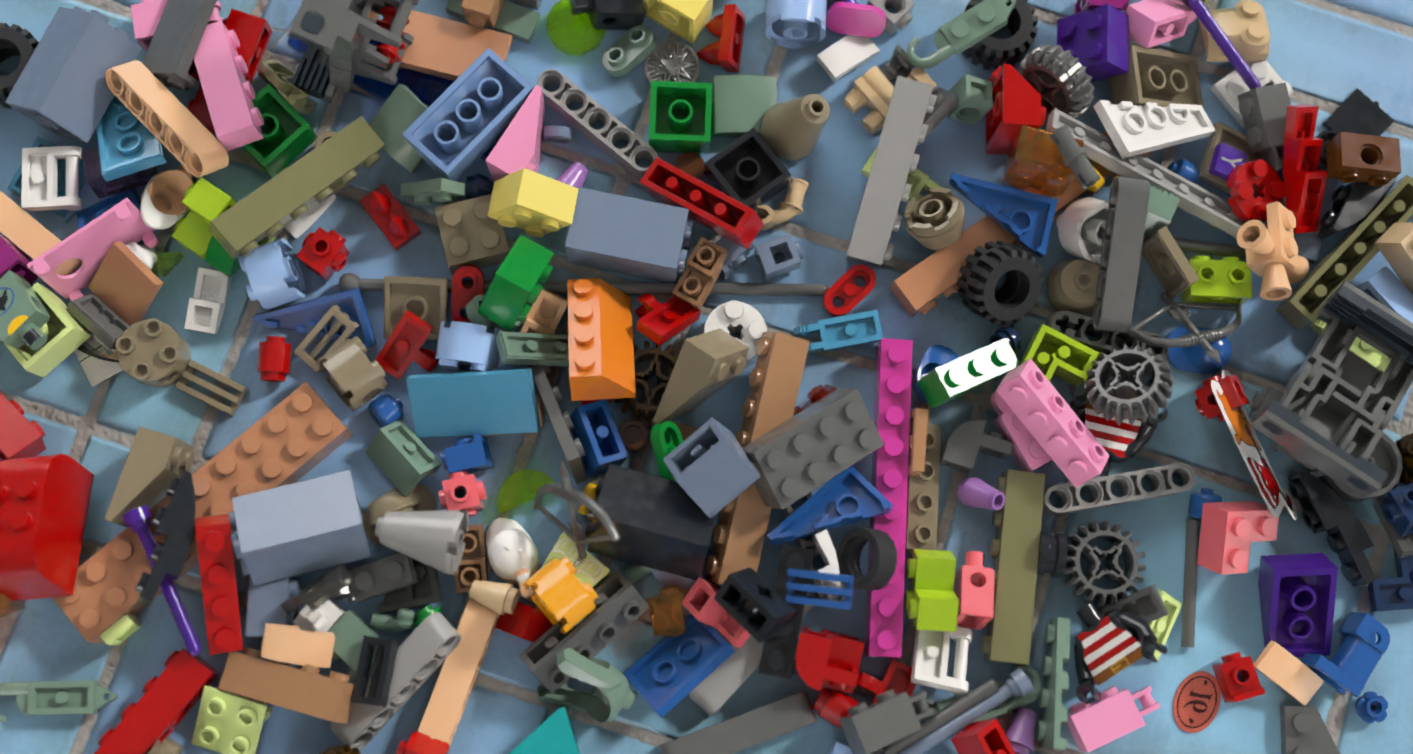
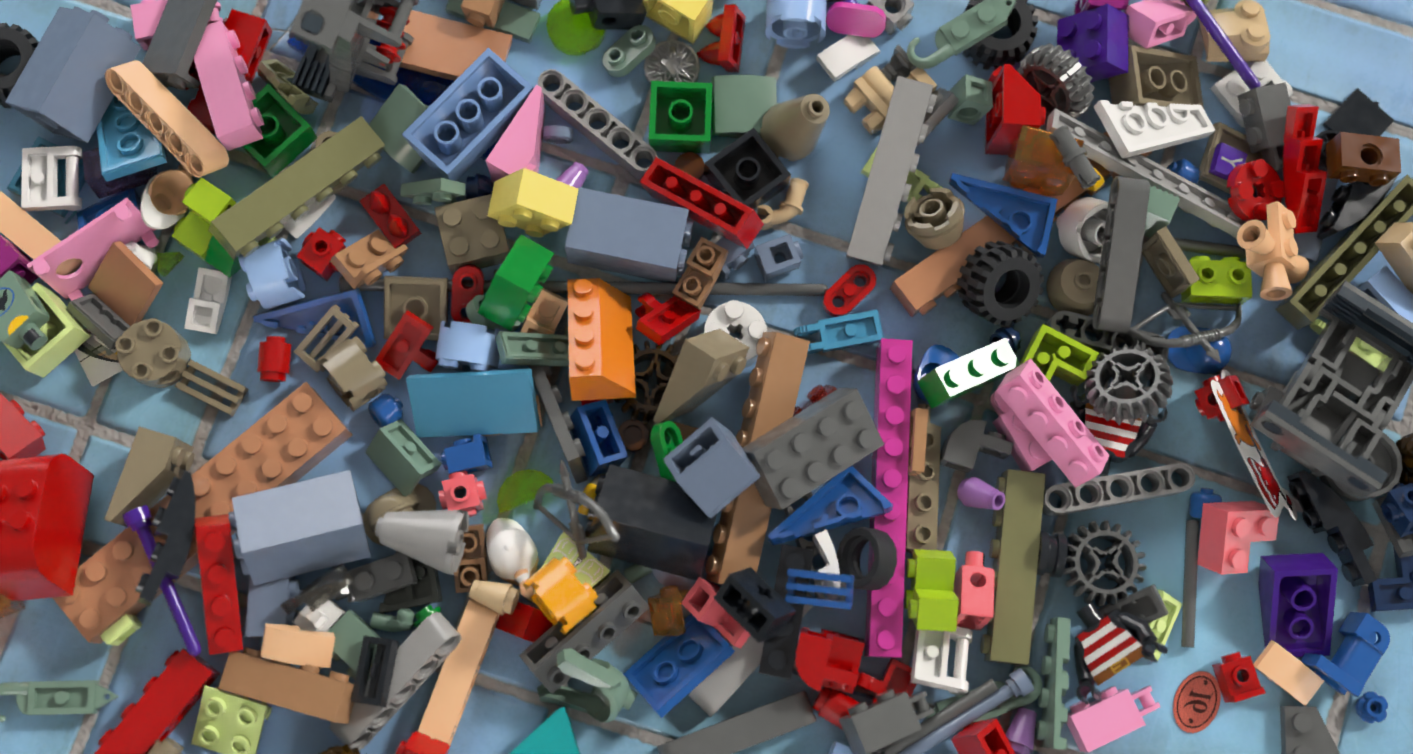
none -> medium nougat bracket [330,229,408,290]

